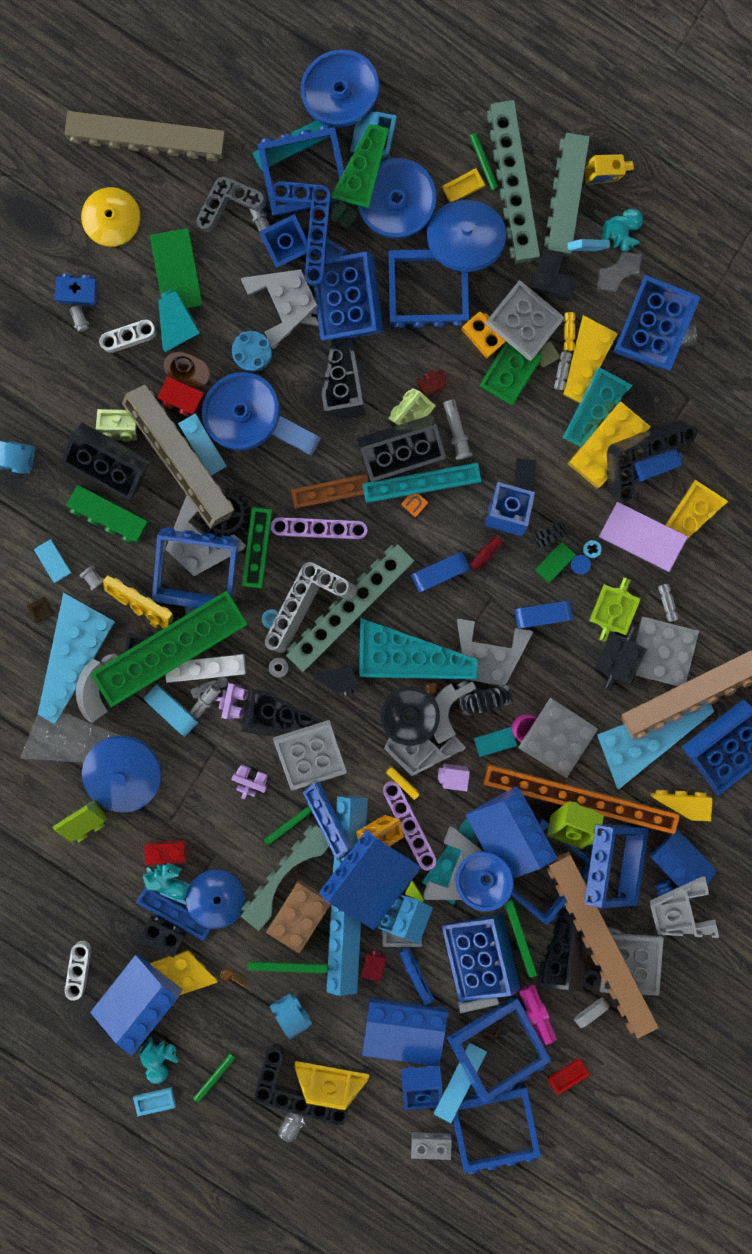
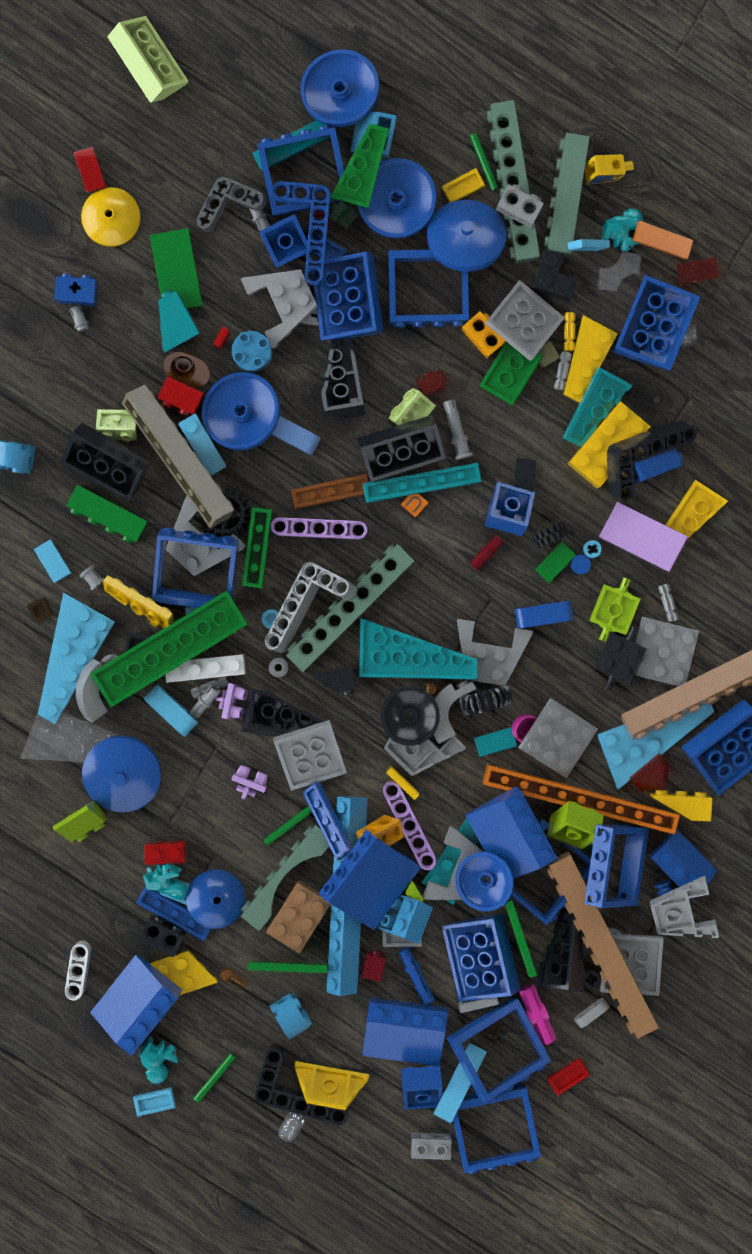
dark tan brick [64,111,226,161] -> none
white beam [99,320,157,353] -> none
blue beam [411,552,470,593] -> none
lavender brick [438,763,470,791] -> none
none -> red slope [73,147,106,192]
none -> yellowish green slope [108,16,189,103]
none -> red tile [213,327,230,350]
none -> light grey brick [496,184,544,228]
none -> clear red slope [630,753,670,792]
none -> orange tile [632,221,693,260]
none -> clear red slope [676,257,720,284]

